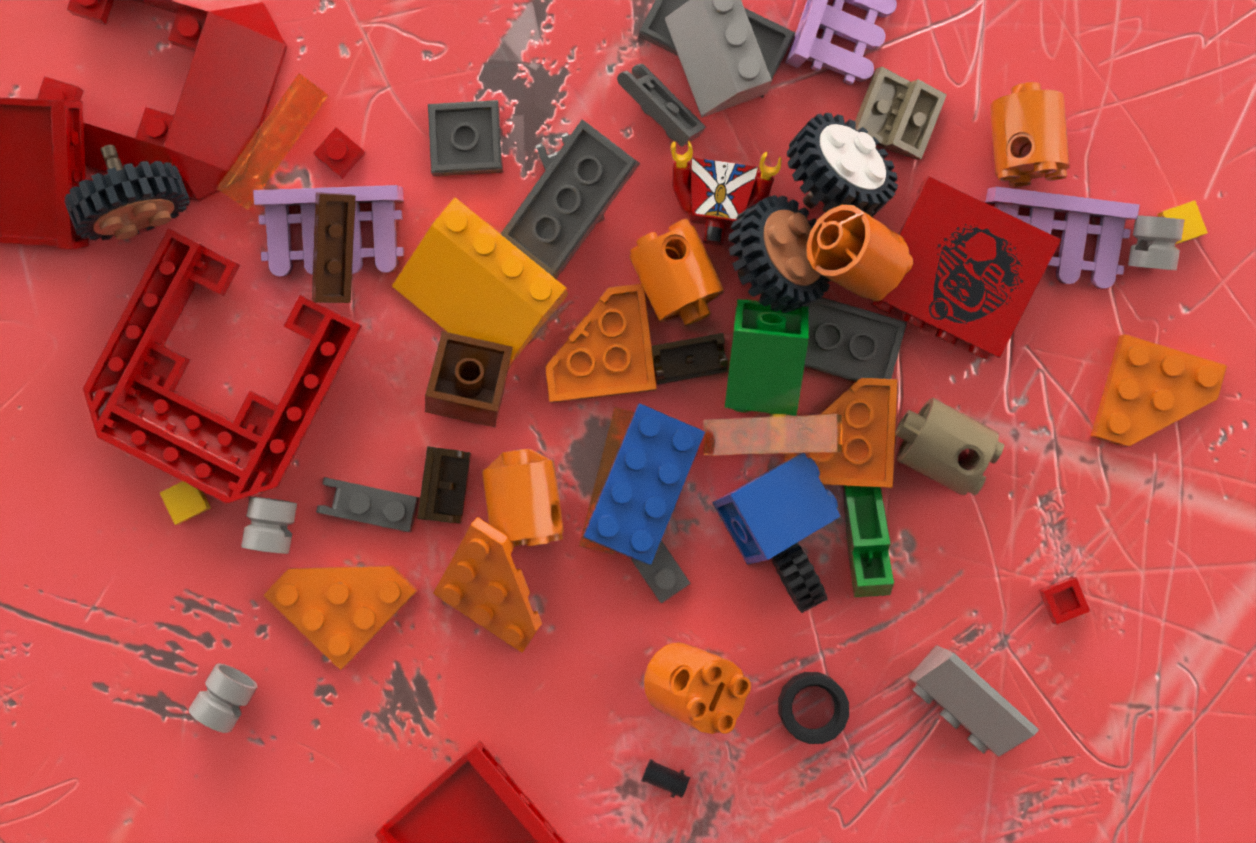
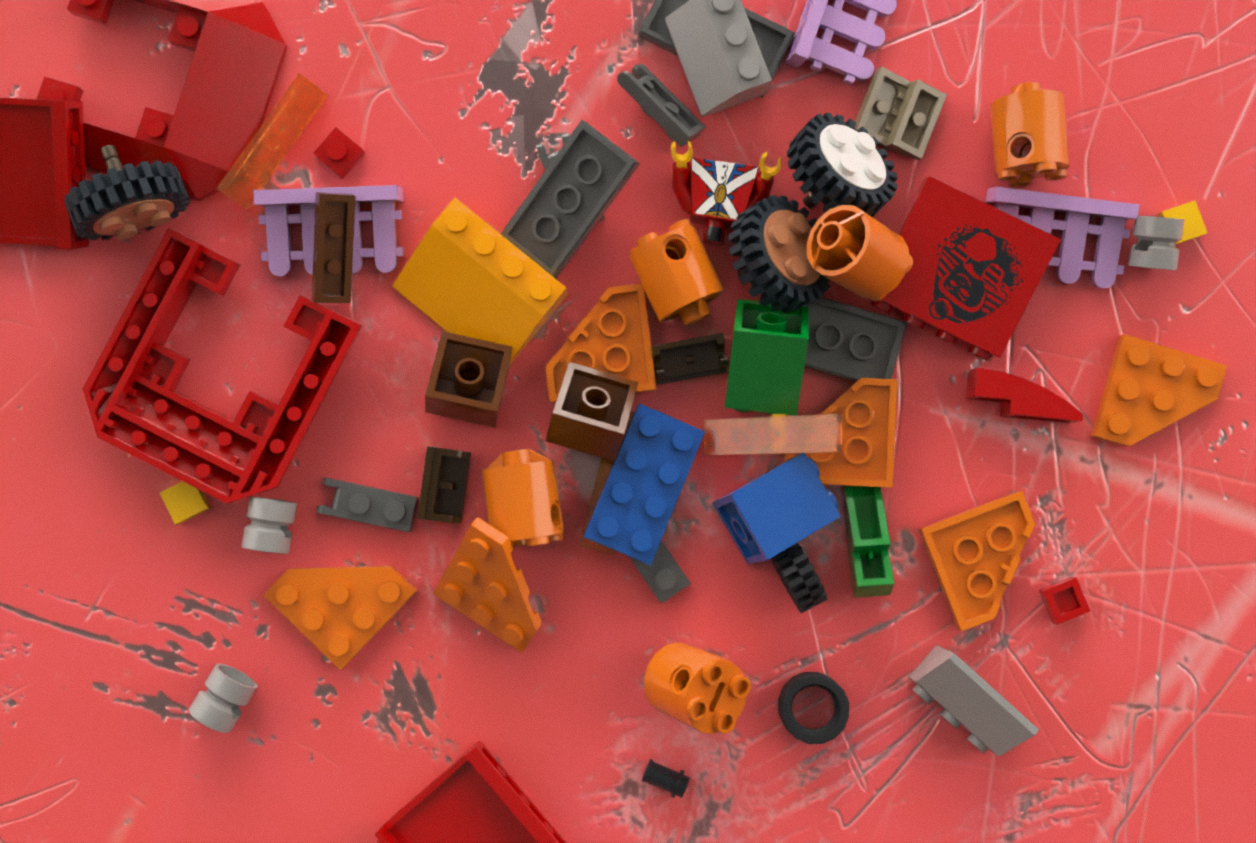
dark grey tile [428,100,503,176] -> none
dark tan cylinder [895,398,1005,495] -> none
none -> reddish brown slope [545,362,638,462]
none -> orange plate [919,491,1035,631]
none -> red slope [966,367,1083,423]

